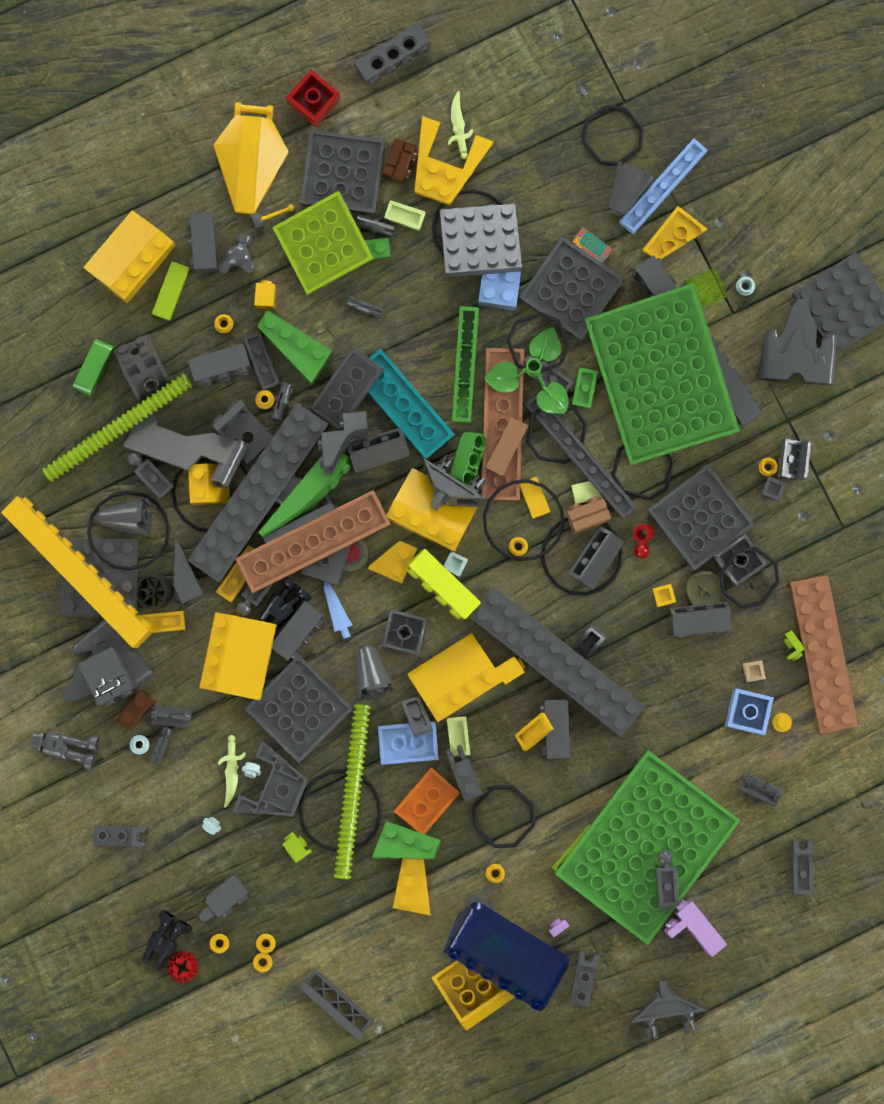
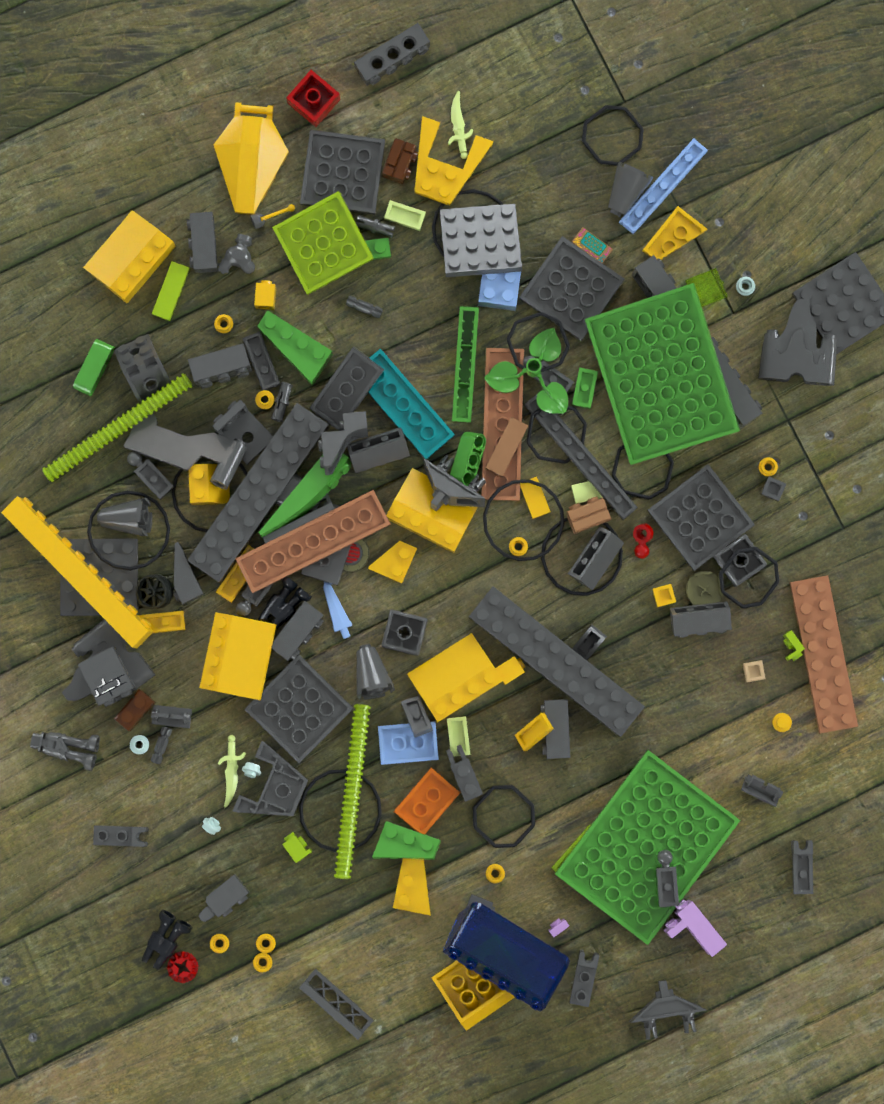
neon yellow brick [407,549,481,619] -> none
light aqua plate [444,551,468,577] -> none
light blue brick [725,688,774,736] -> none
dark grey bracket [777,439,811,480] -> none

